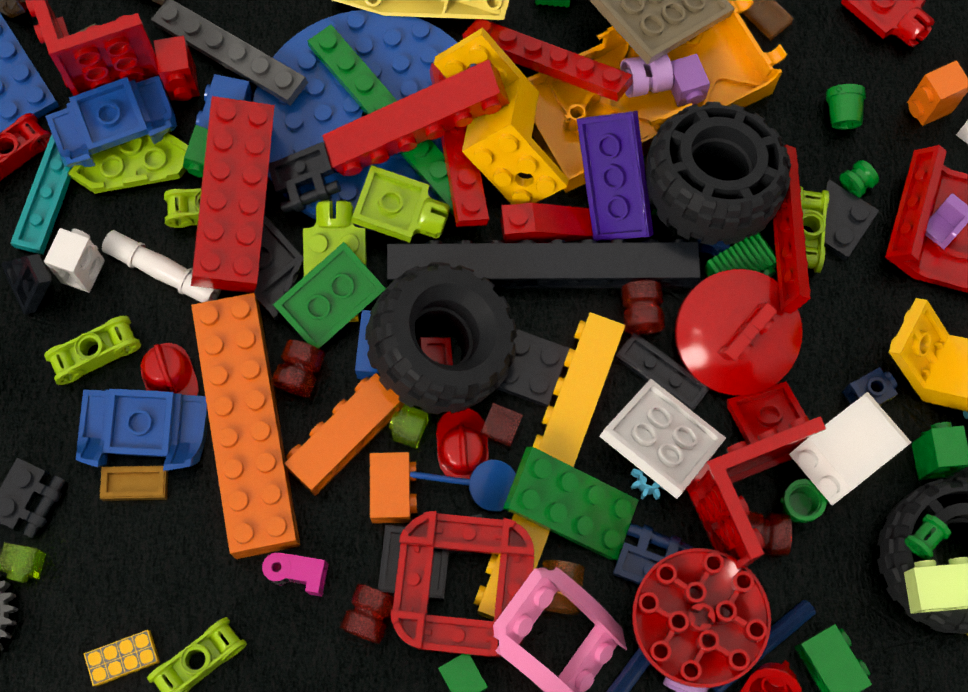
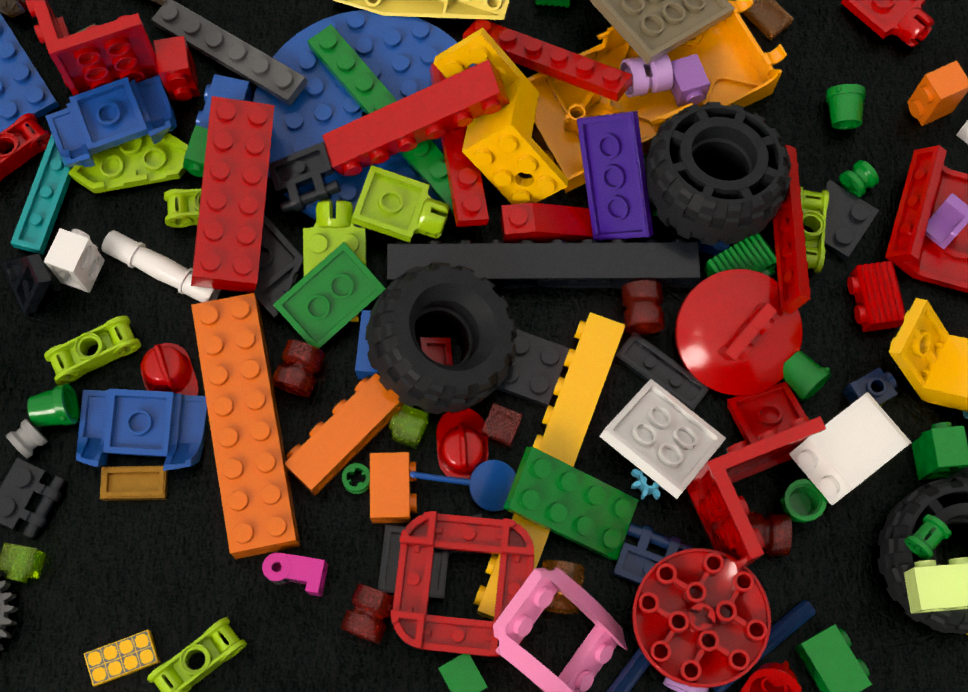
none -> light grey wheel [6,419,48,459]
none -> green piece [27,383,80,427]
none -> green bush [342,463,370,494]
none -> green piece [783,351,832,403]
none -> red brick [847,260,906,332]

